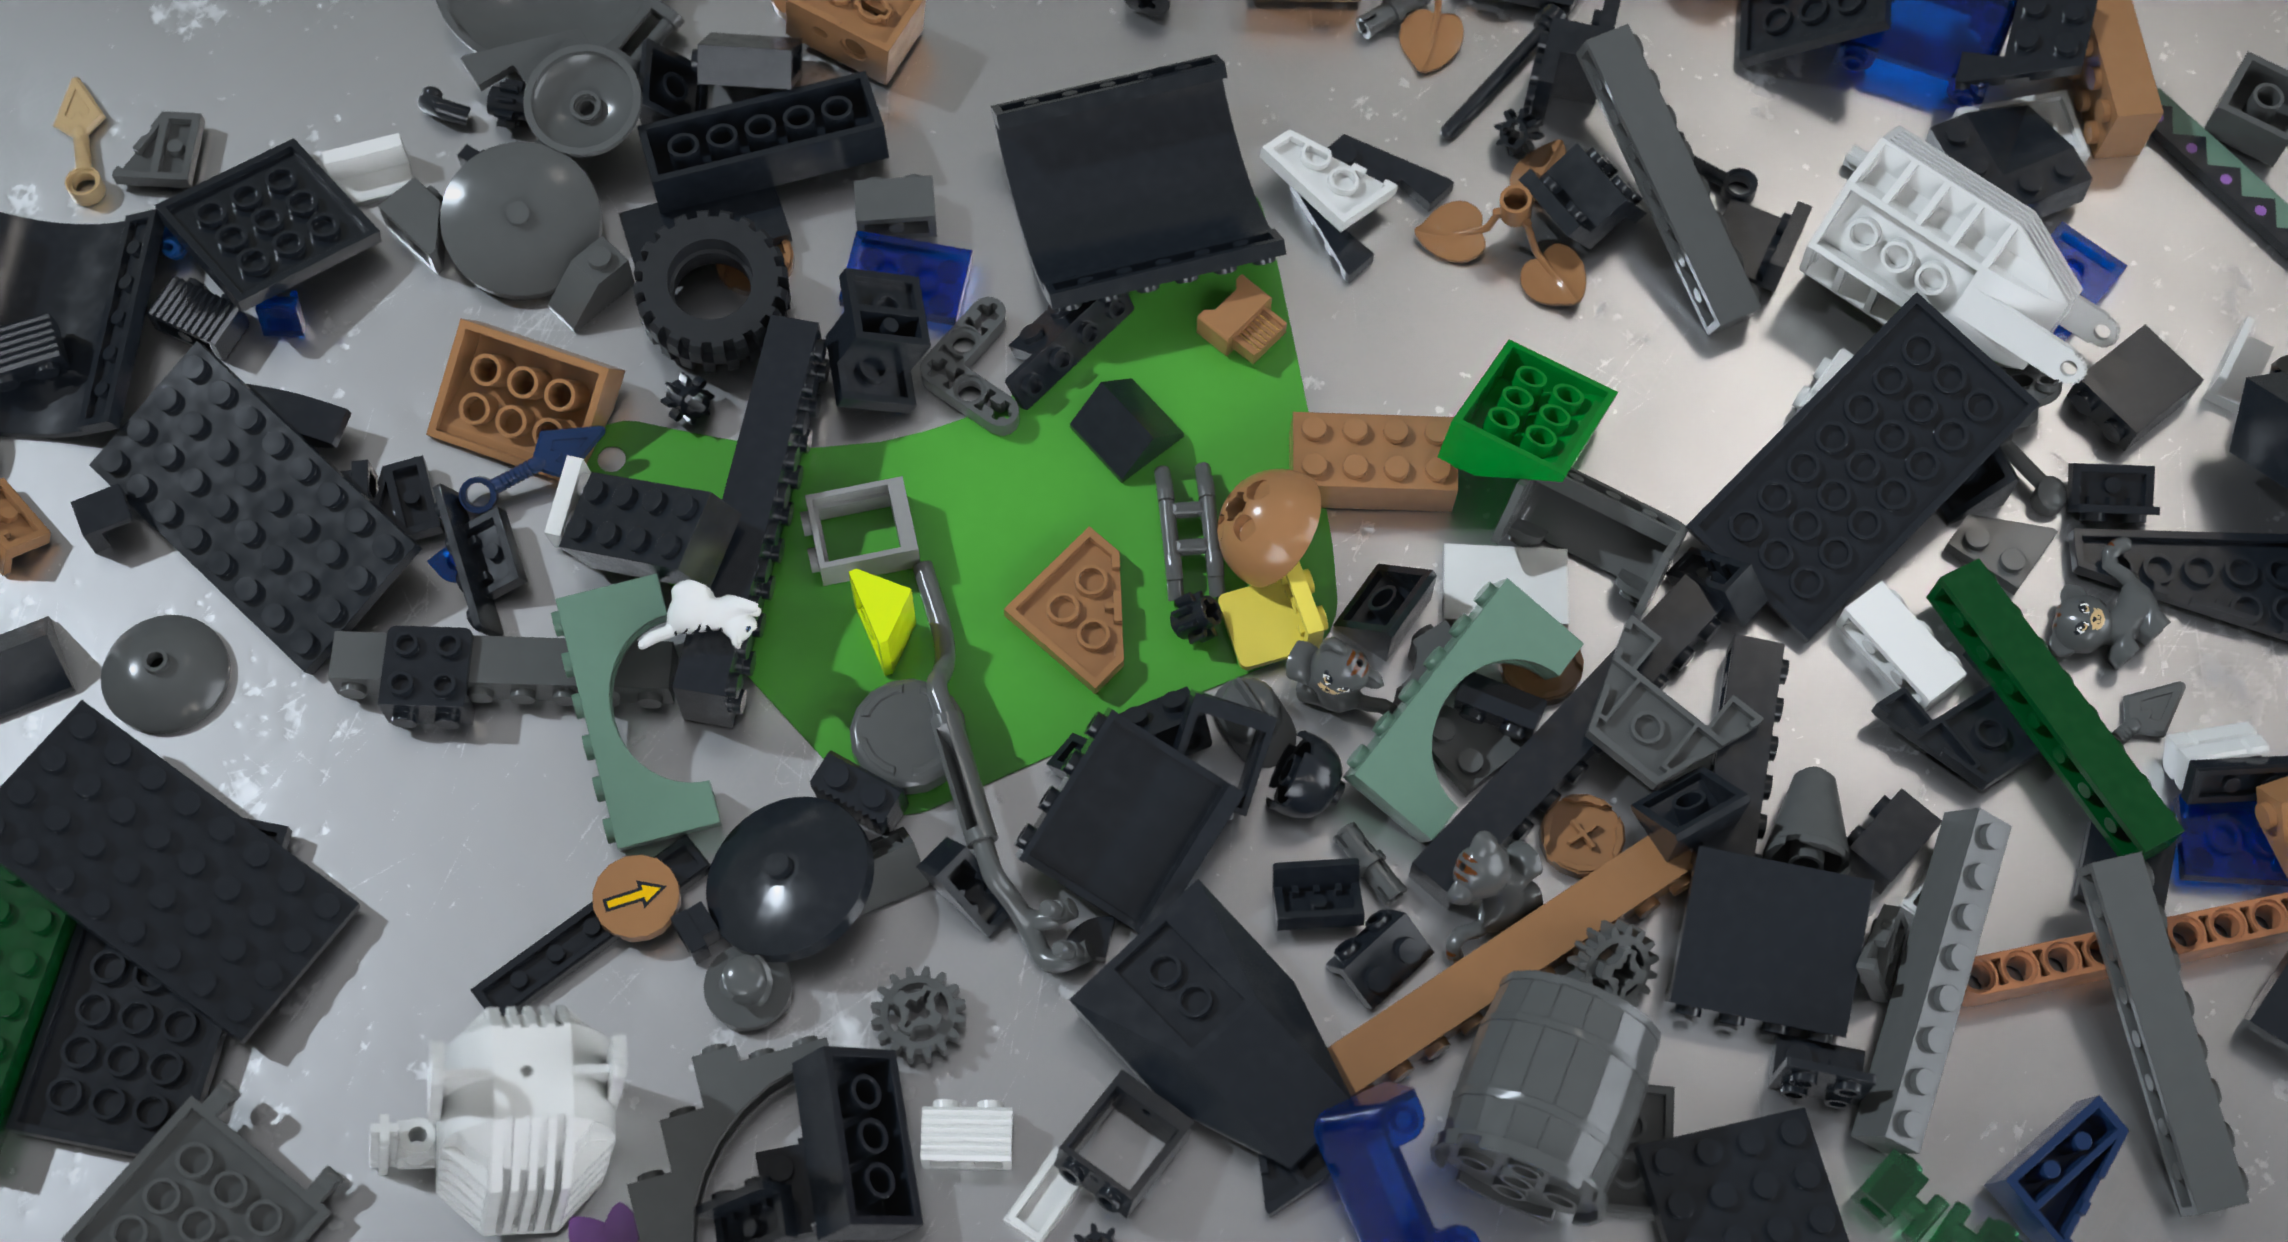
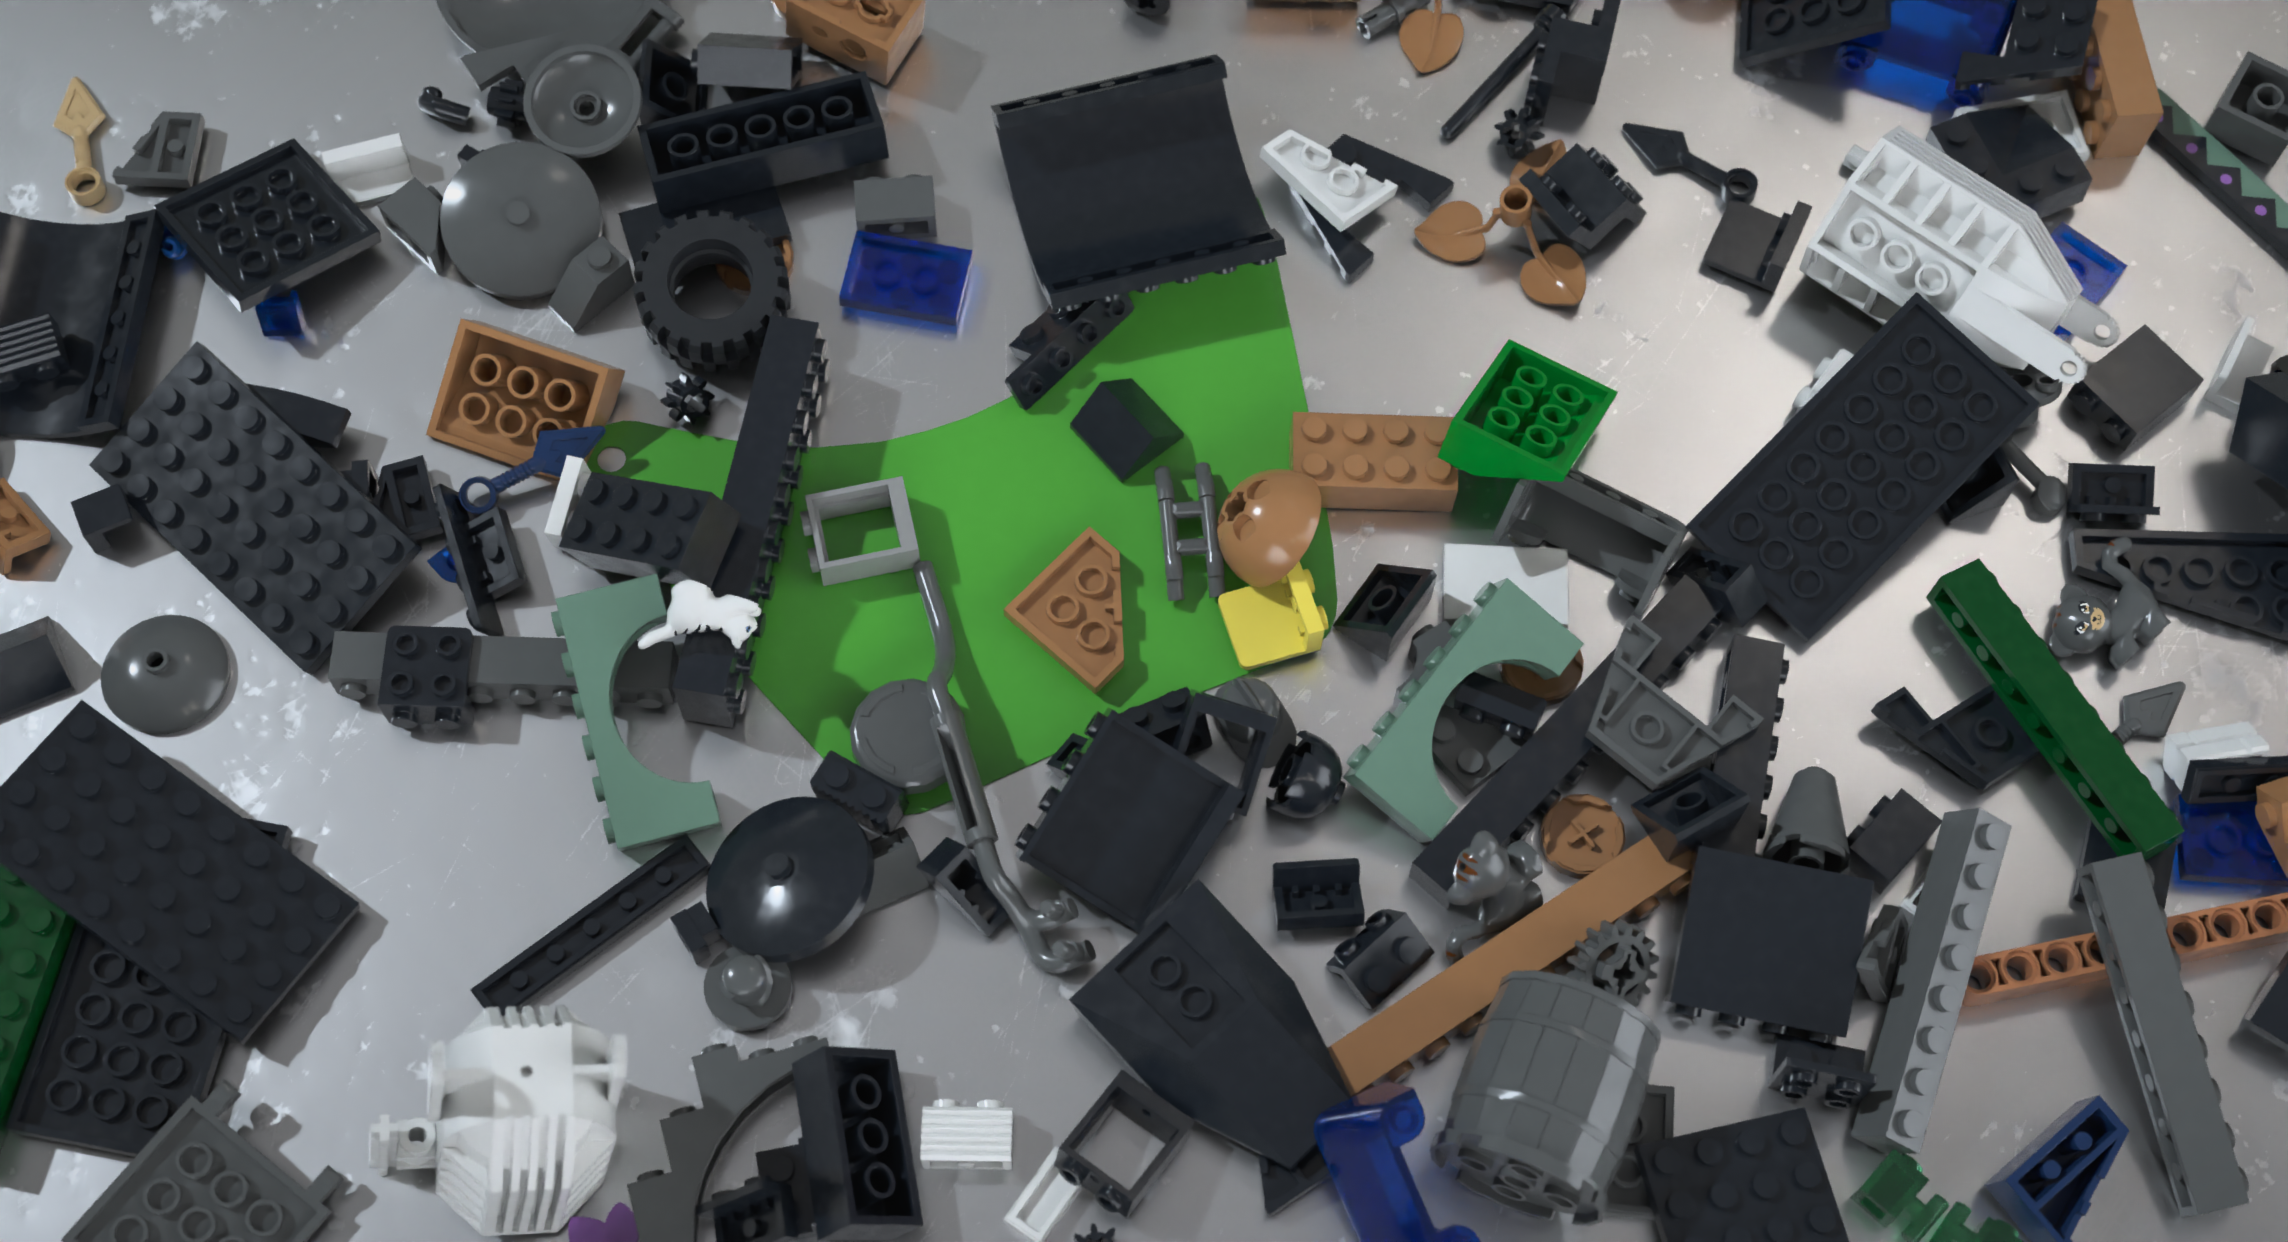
black brick [146,275,250,360] -> none
medium nougat tile [592,855,681,942] -> none
black bracket [825,268,931,414] -> none
neon yellow slope [848,568,916,676] -> none
dark grey gear [871,966,967,1064] -> none
dark grey beam [920,297,1020,436] -> none
black tile [1066,916,1115,962] -> none
black gear [1170,591,1222,645] -> none
medium nougat piece [1196,274,1287,365] -> none
dark grey animal [1286,637,1398,715] -> none
dark grey pin [1333,822,1407,906] -> none
dark grey brick [1576,24,1762,336] -> none
white brick [1835,581,1967,712] -> none
dark grey wing [1944,514,2058,595] -> none

